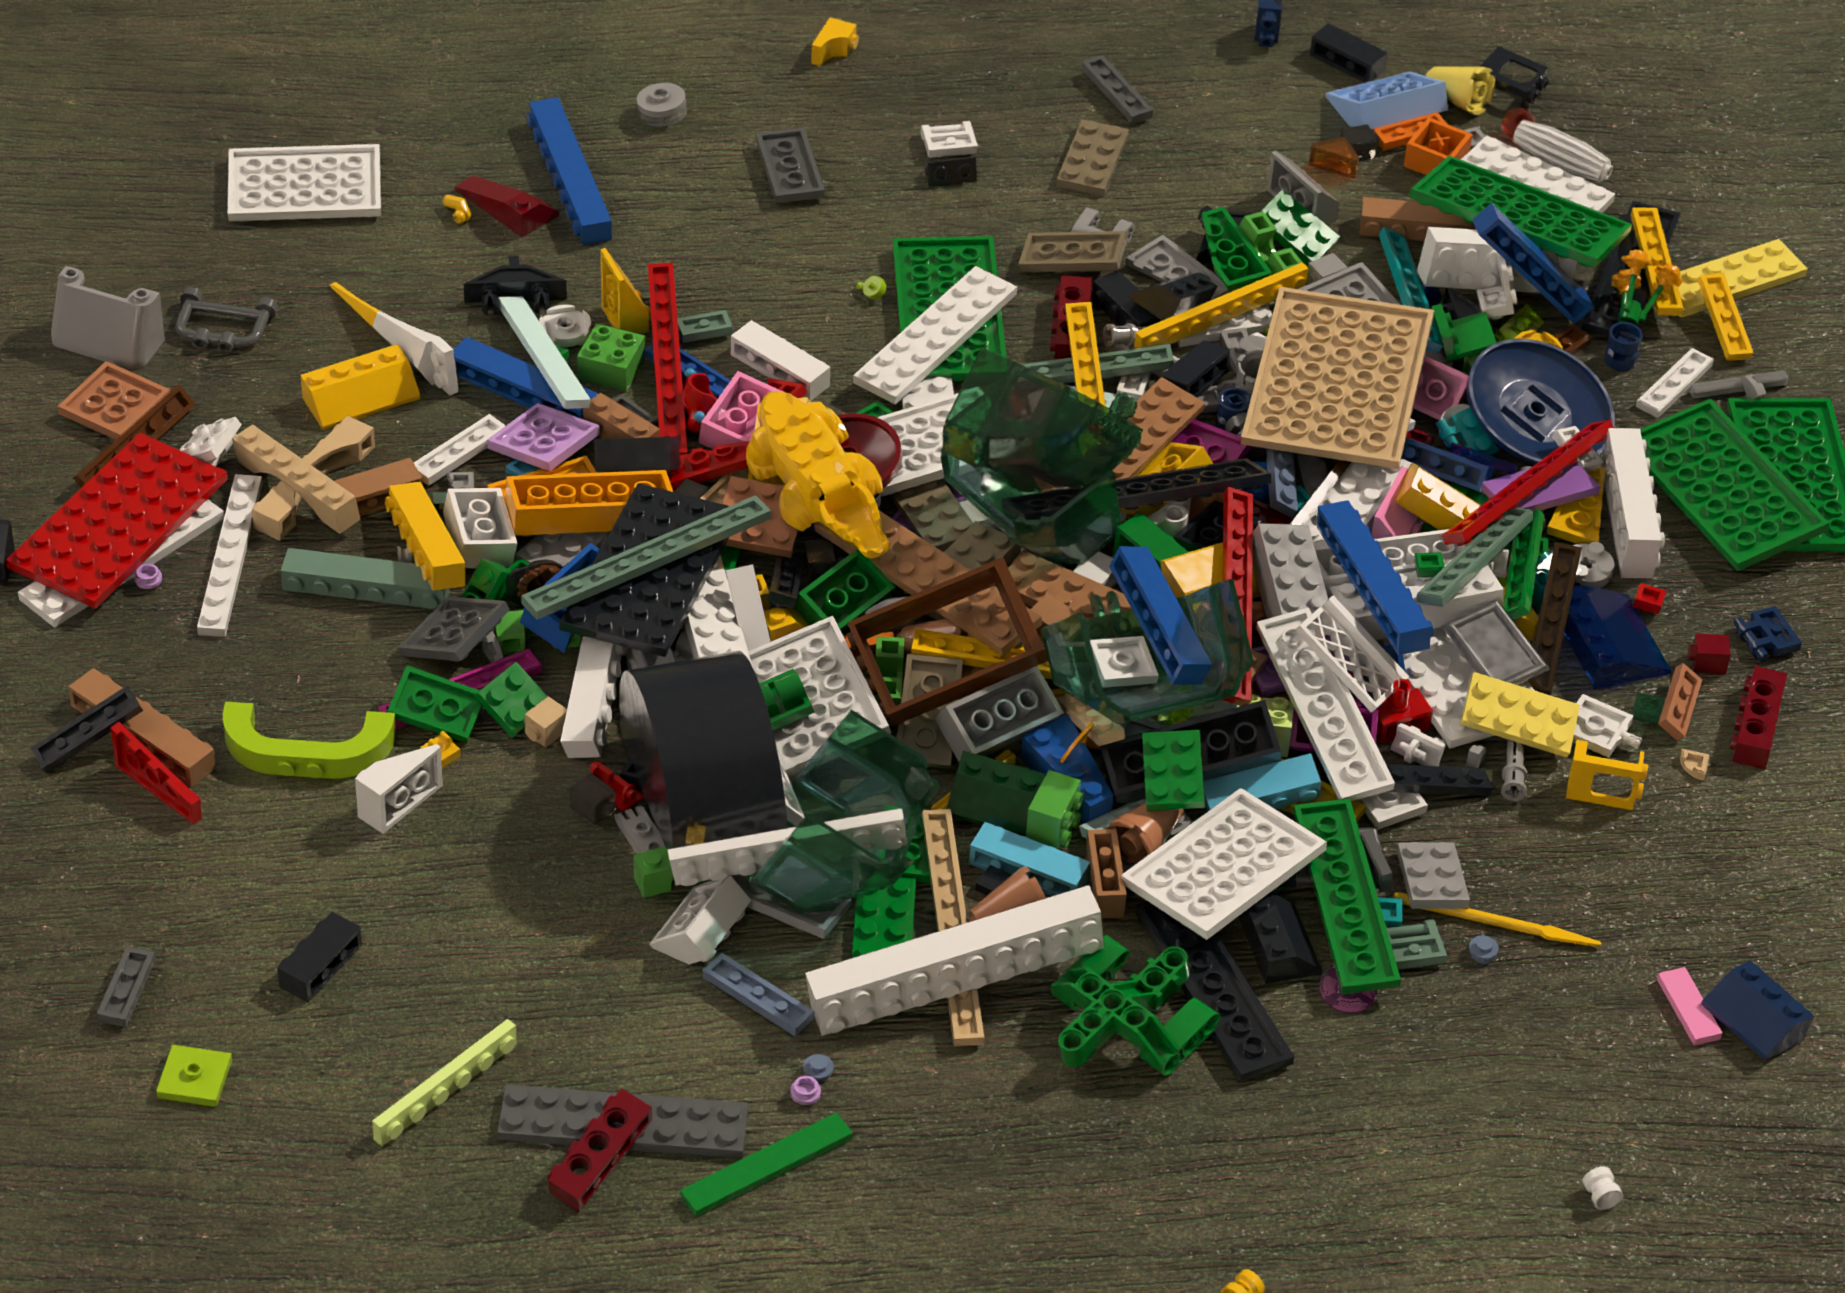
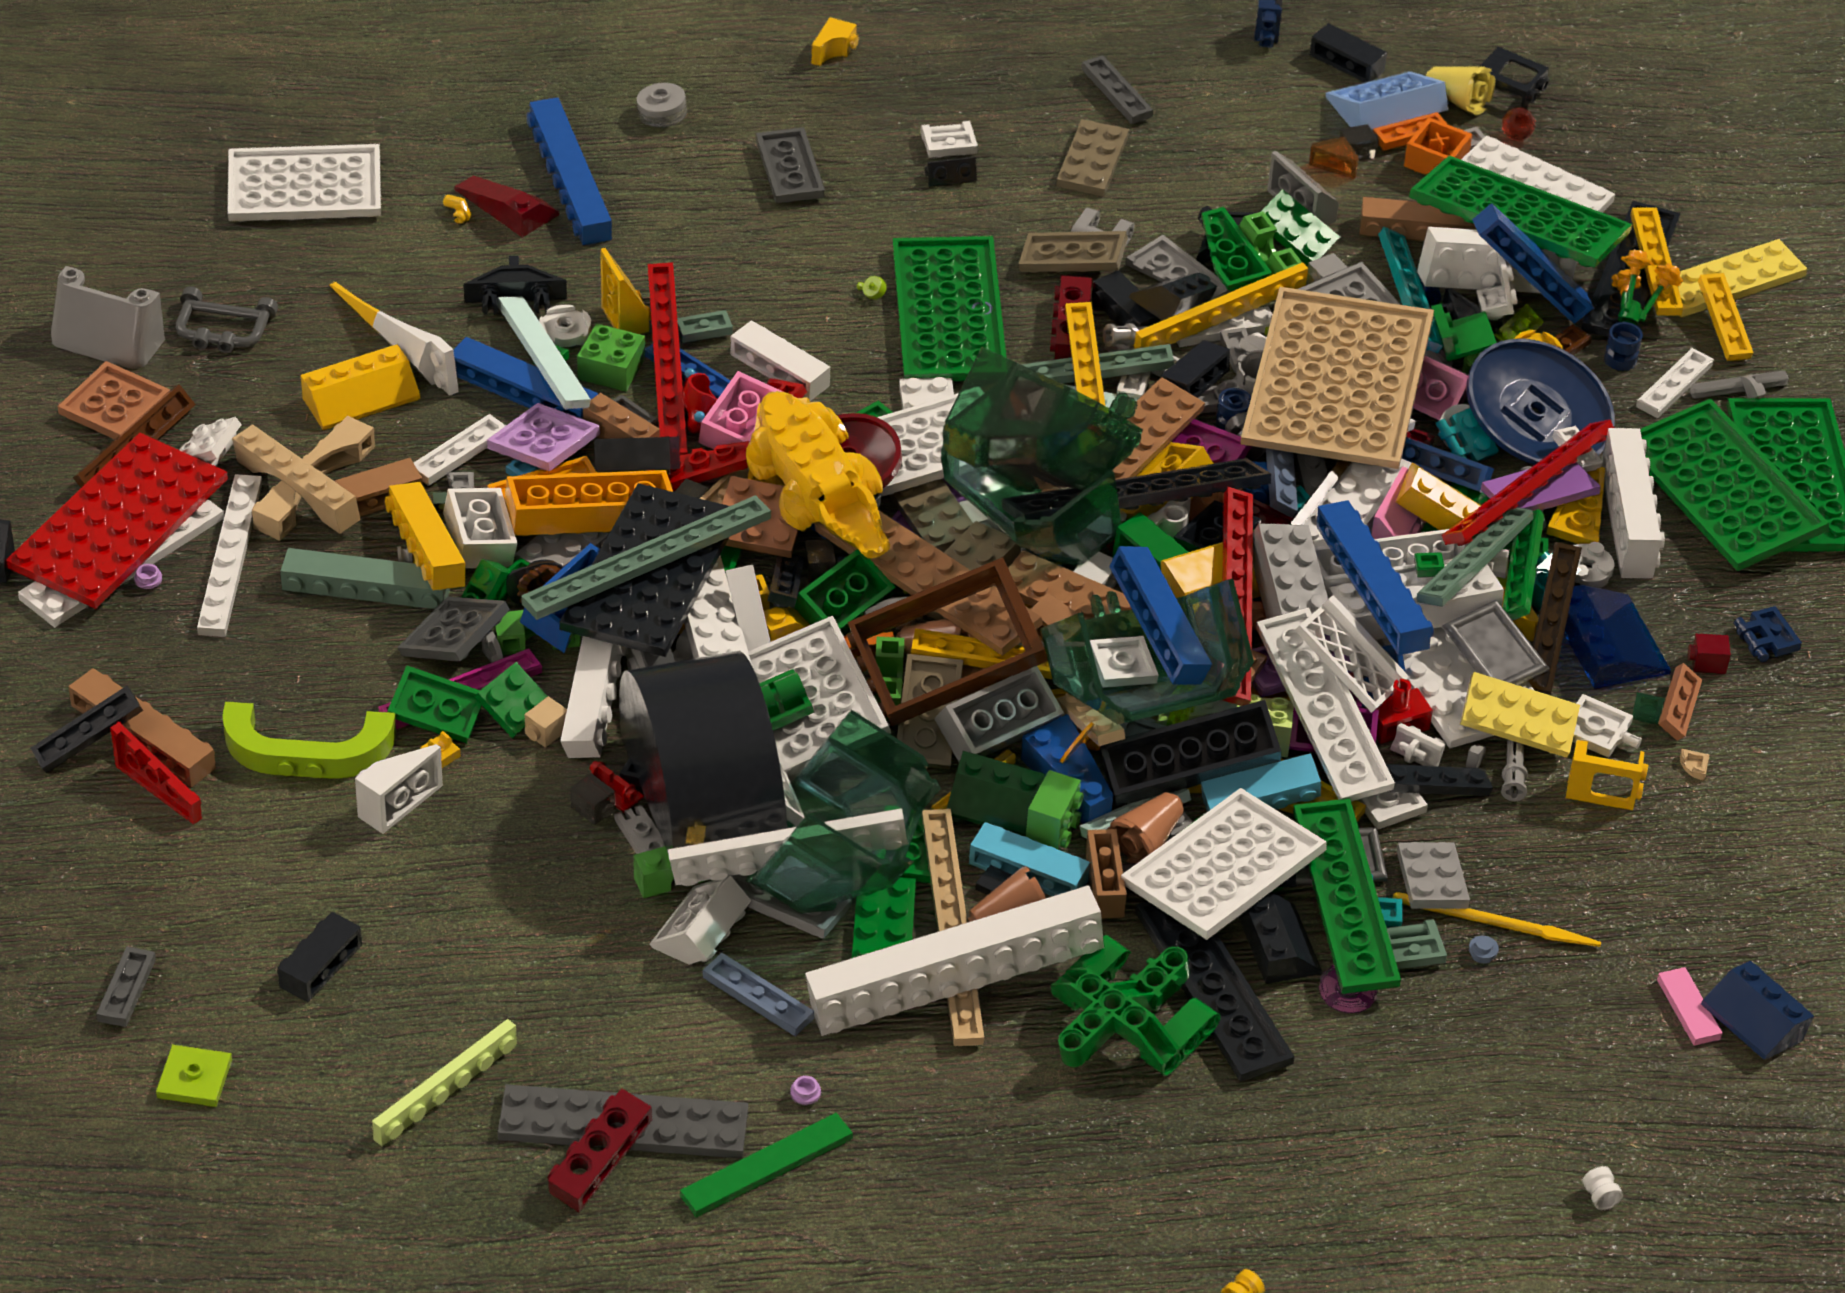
sand blue plate [803,1054,834,1083] -> none
white plate [853,266,1017,404] -> none
green plate [1142,730,1204,811] -> none
dark grey tile [1361,830,1392,893] -> none
clear blue tile [1449,442,1518,475] -> none
white plate [1513,120,1613,182] -> none
red plate [1633,583,1666,615] -> none
dark red brick [1730,666,1788,769] -> none

